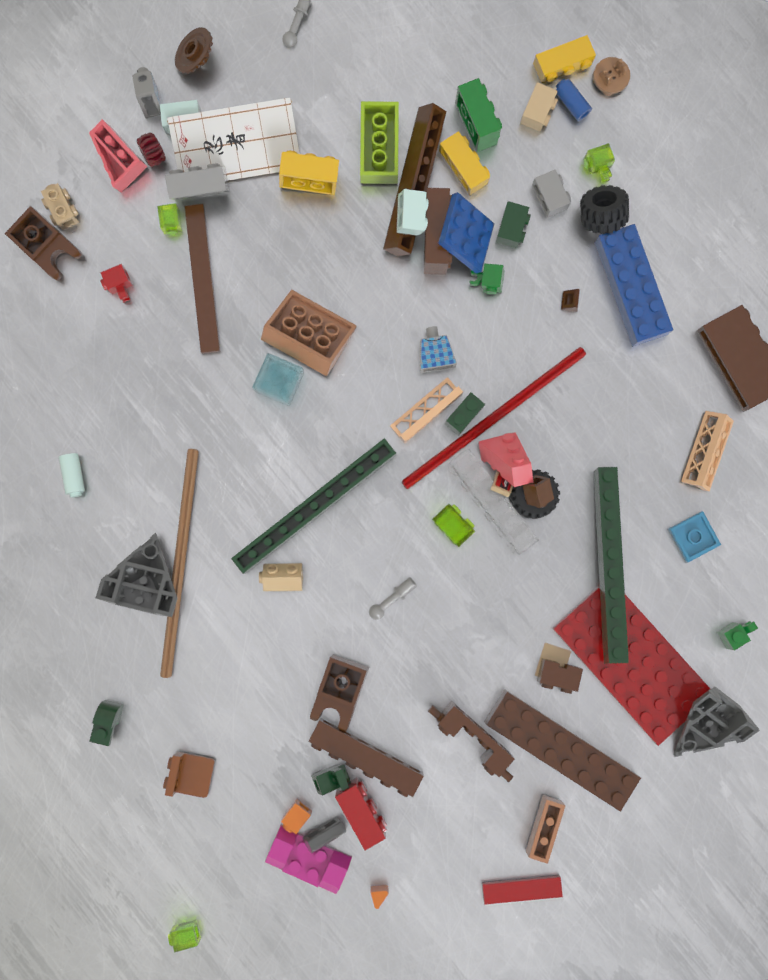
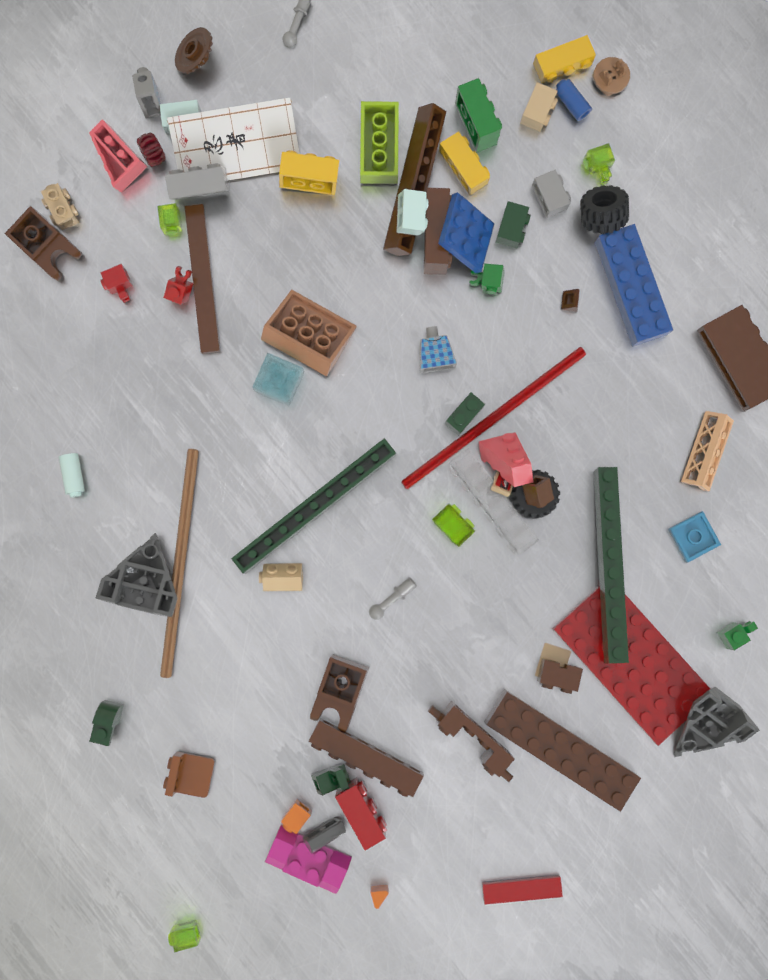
light nougat fence [390,377,463,443] -> none
nougat brick [526,795,565,864] -> none
none -> red brick [163,266,193,305]

